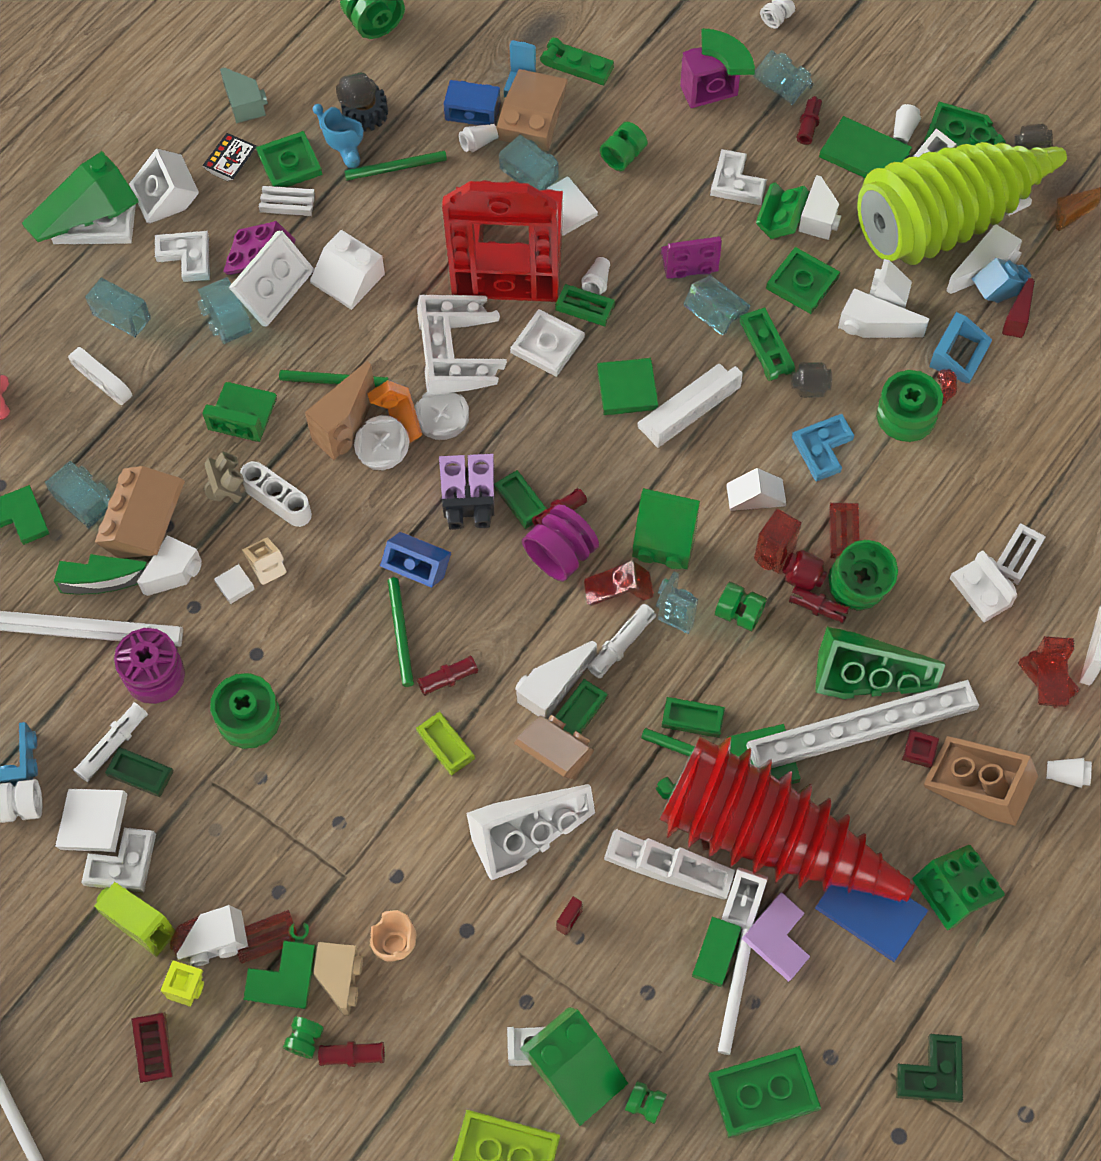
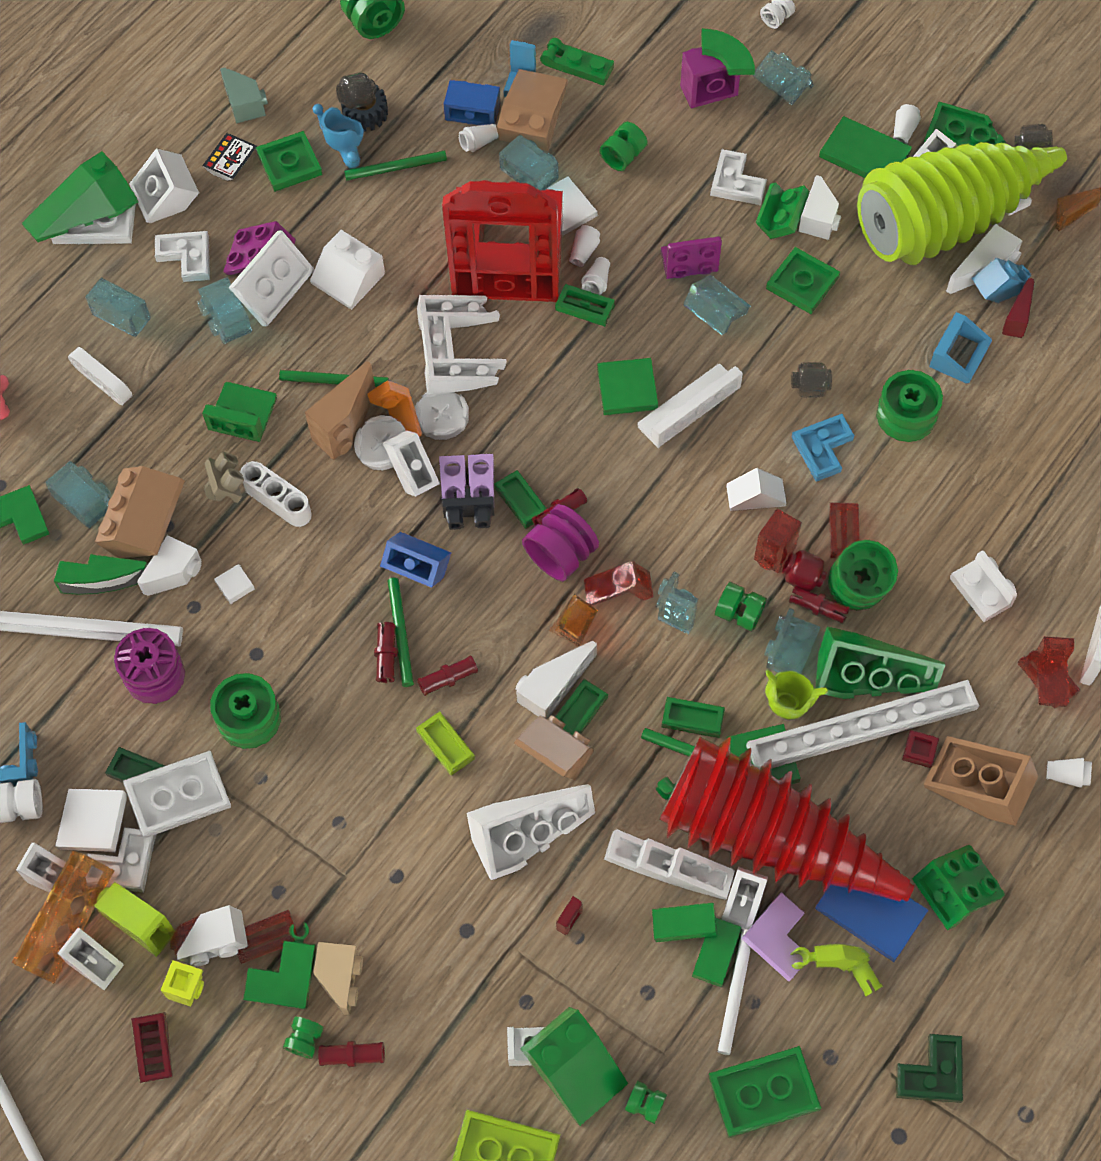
white pin [73,702,148,782] -> none
tan slope [242,537,286,585] -> none
white tile [259,186,315,216] -> none
light nougat hair [370,910,417,962] -> none
white tile [510,309,585,377] -> none
white pin [587,604,656,678] -> none
green slope [632,488,700,570] -> none
green plate [739,307,795,381] -> none
dark red axle [796,96,822,145] -> none
white slope [838,289,929,338] -> none
white slope [869,259,912,309] -> none
clear red arm [937,369,957,406] -> none
white tile [997,523,1046,585] -> none
none -> clear orange fence [12,850,115,984]
none -> white slope [16,843,83,900]
none -> white slope [58,928,124,990]
none -> white tile [123,751,231,839]
none -> dark red pin [374,622,398,683]
none -> white brick [383,431,440,497]
none -> clear orange slope [549,594,598,647]
none -> white cone [569,225,600,267]
none -> green tile [652,903,717,942]
none -> clear light blue bracket [764,608,820,674]
none -> lime hair [765,670,828,720]
none -> lime arm [790,944,883,997]

